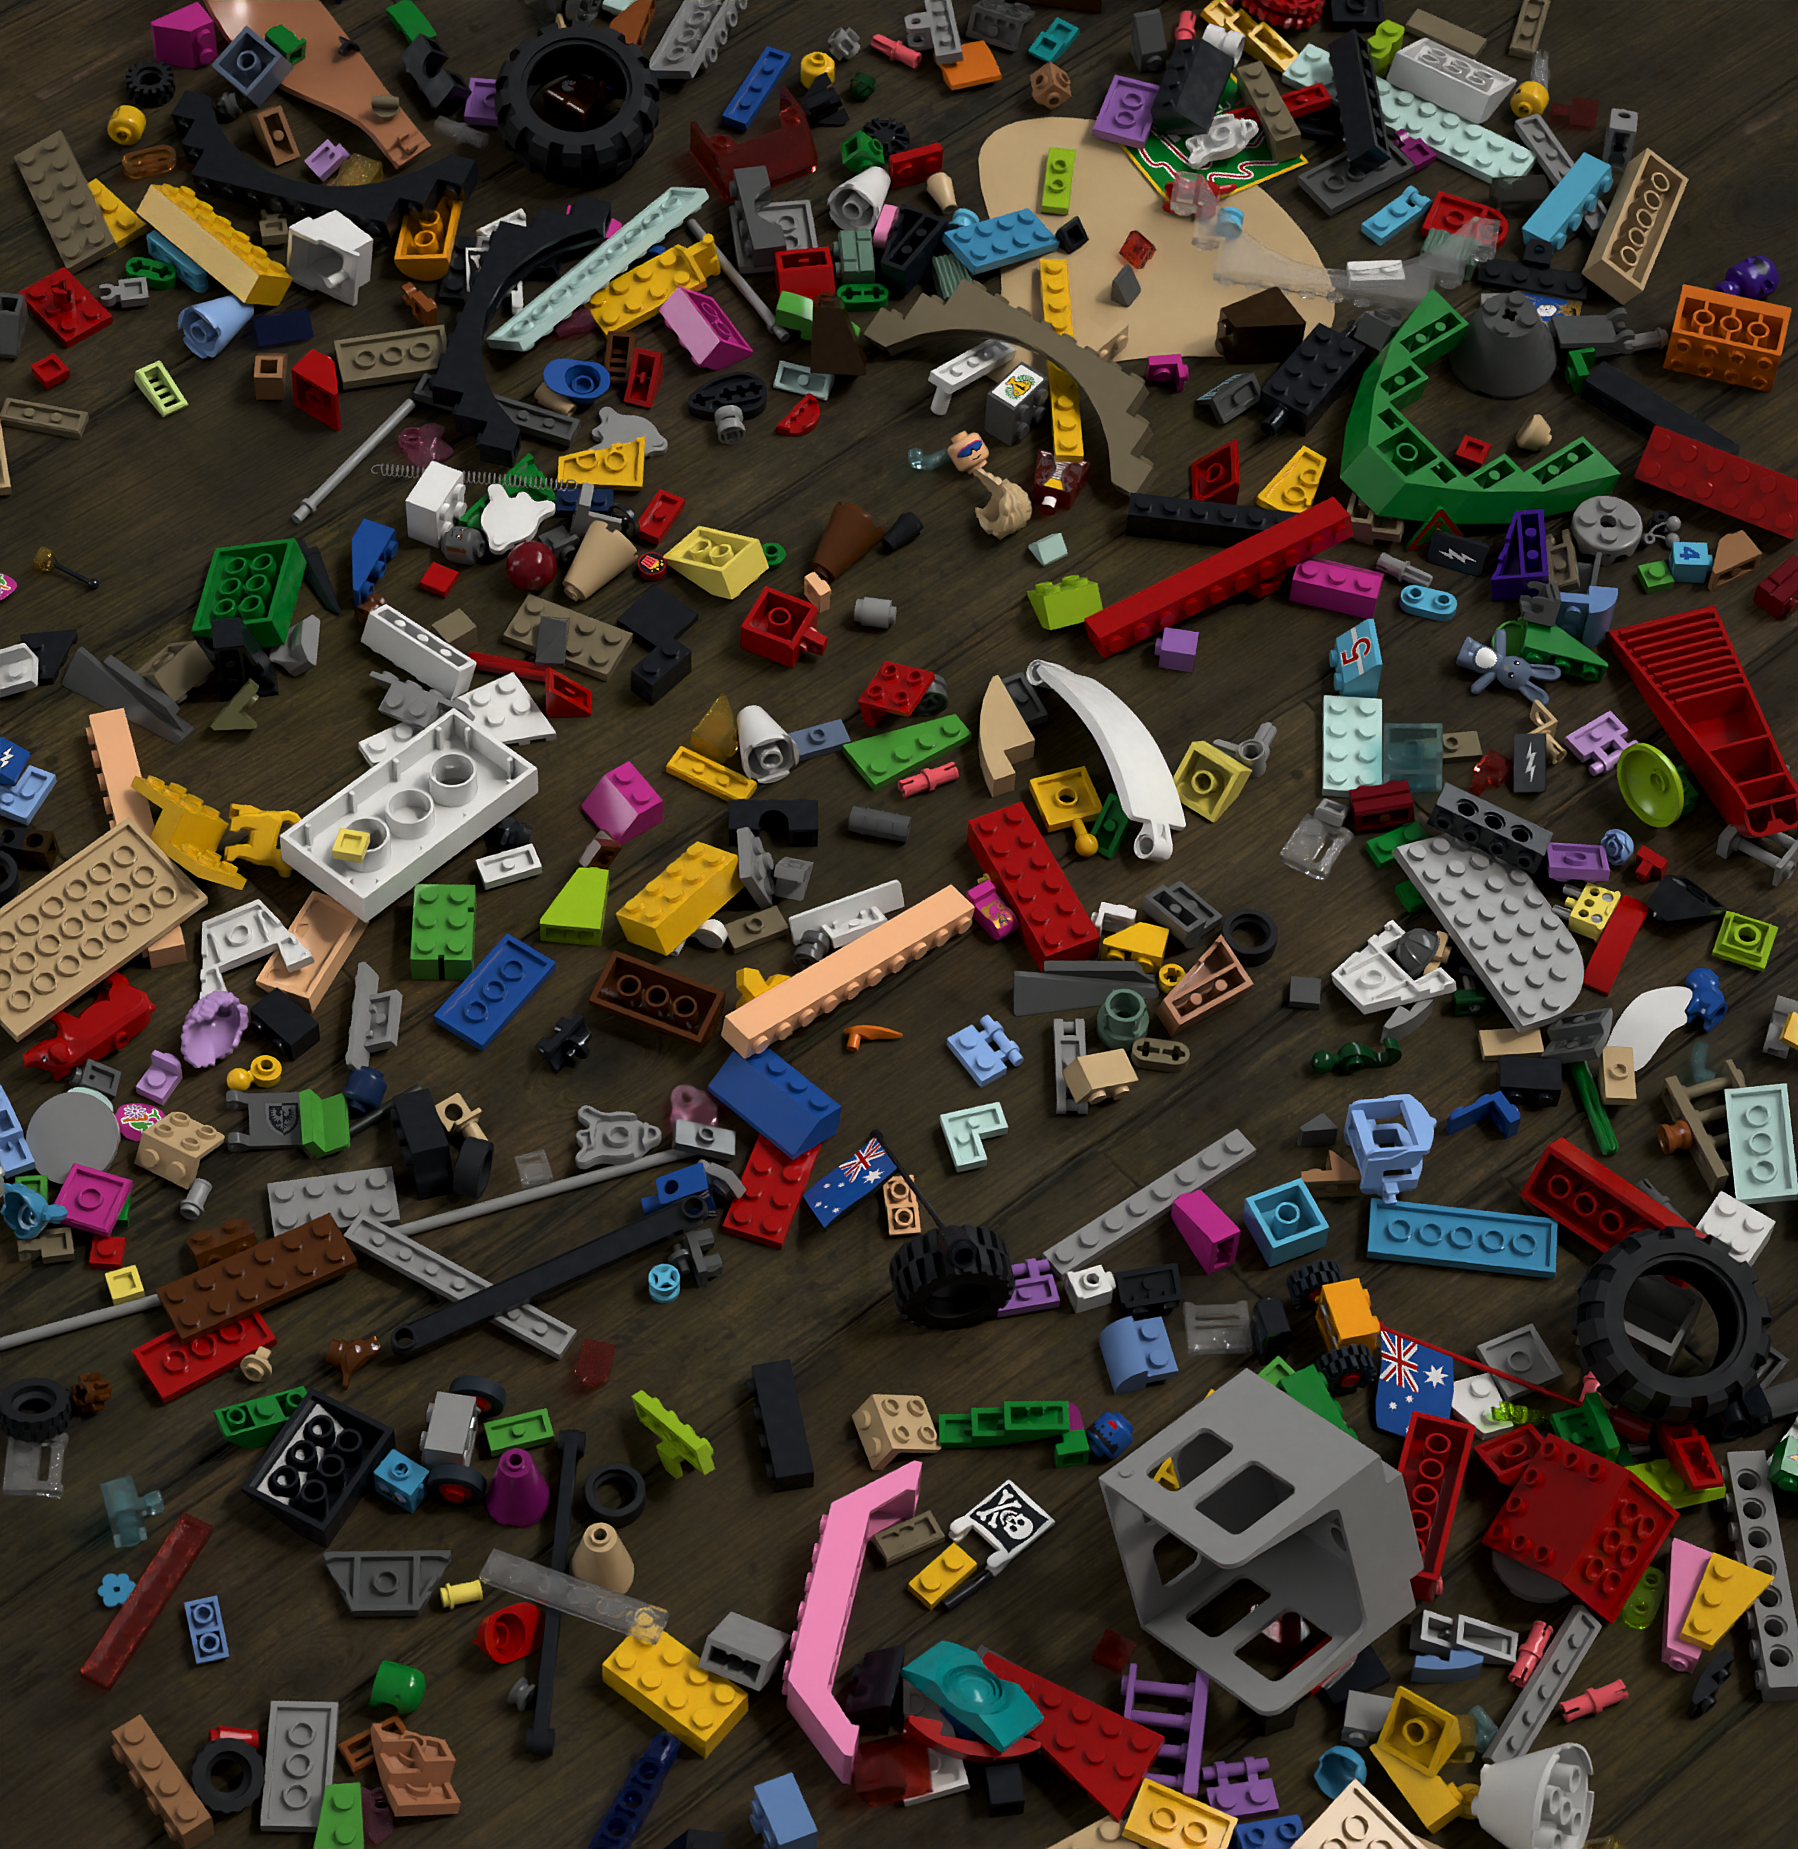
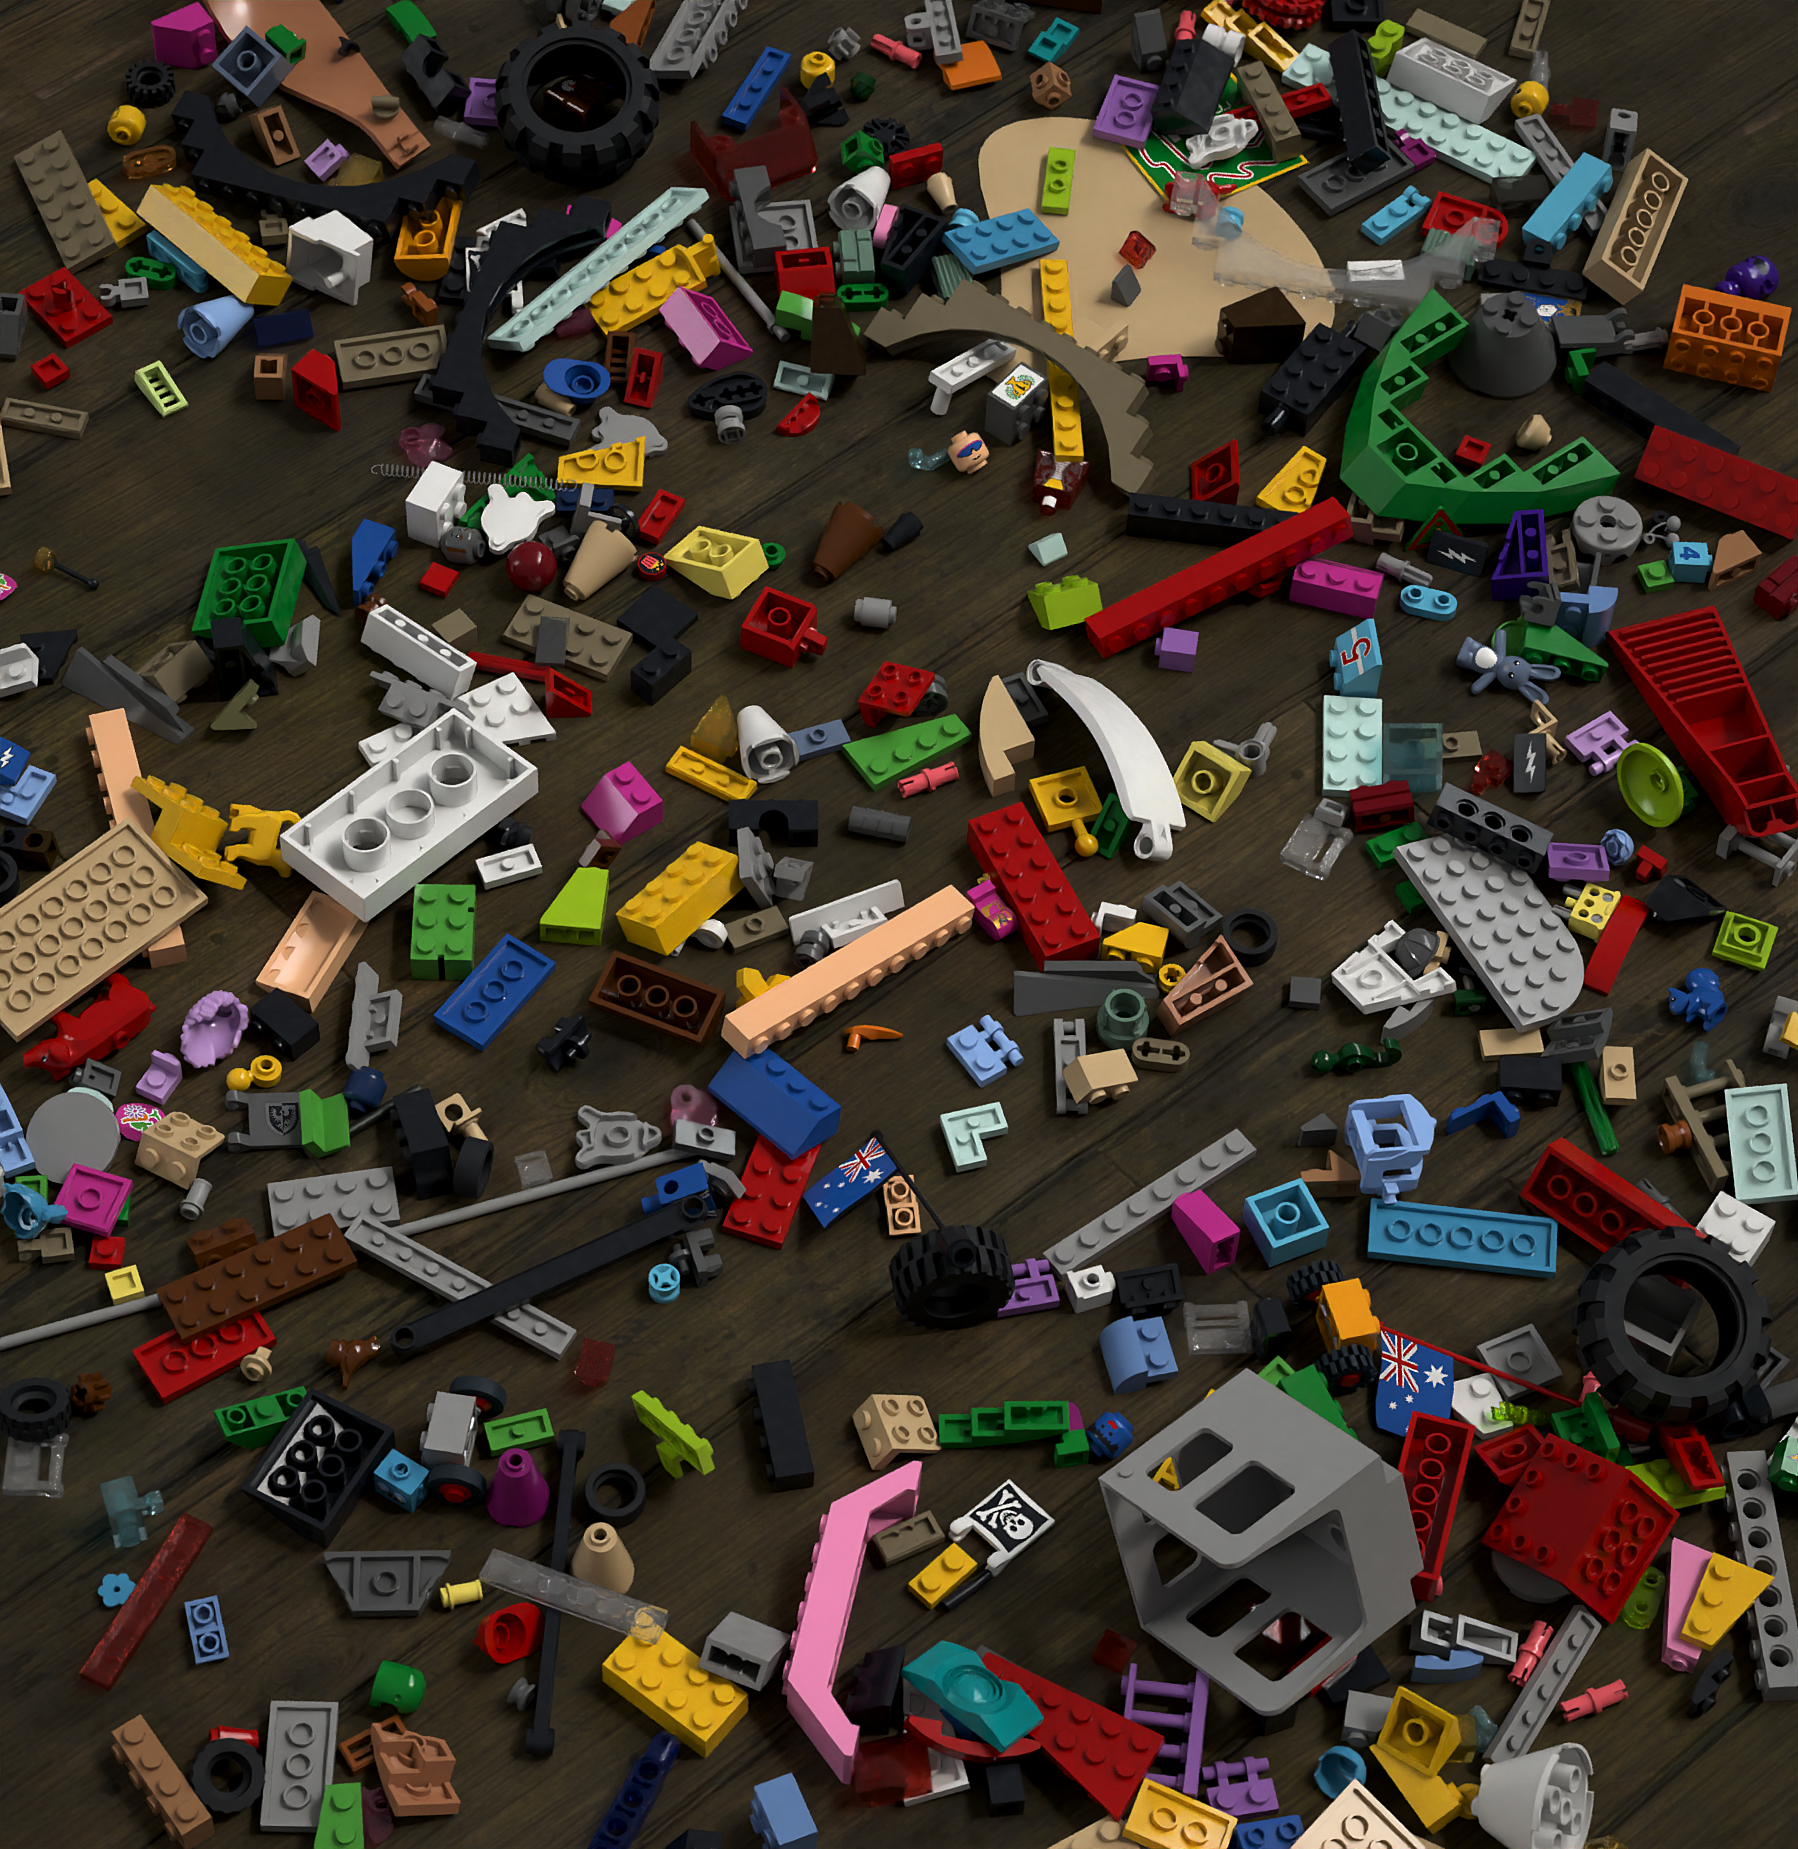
white wing [200,899,315,1000] -> none
light grey bar [291,399,416,524] -> none
light yellow plate [332,828,370,863] -> none
light nougat plate [804,572,831,613] -> none
tan hair [973,468,1032,540] -> none
black slope [1055,216,1089,254] -> none
dark grey panel [1196,373,1261,424] -> none
white sticker [1606,986,1692,1071] -> none

